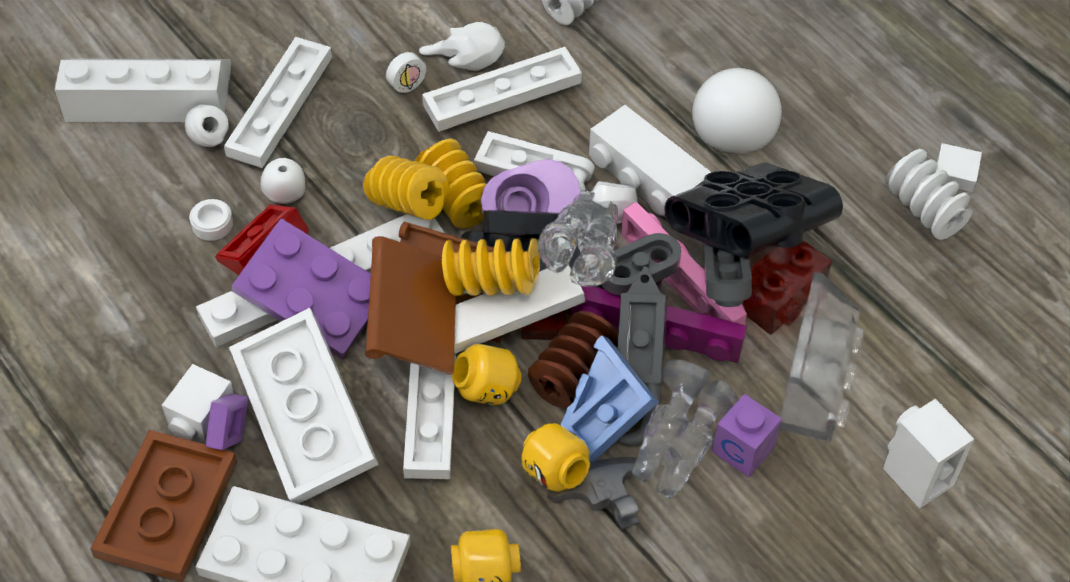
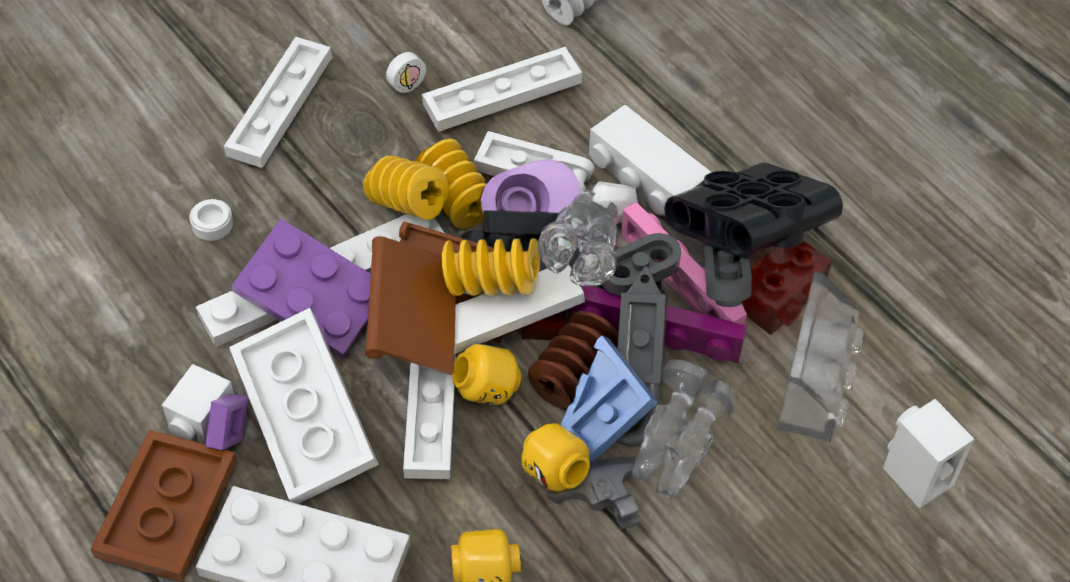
white slope [54,59,231,122] -> none
white piece [185,104,229,147] -> none
red slope [215,204,309,275] -> none
white piece [260,158,305,204] -> none
white piece [419,22,505,72] -> none
white piece [692,68,782,154] -> none
medium lavender brick [712,394,782,477] -> none
white piece [885,148,973,240] -> none
white tile [935,143,982,192] -> none

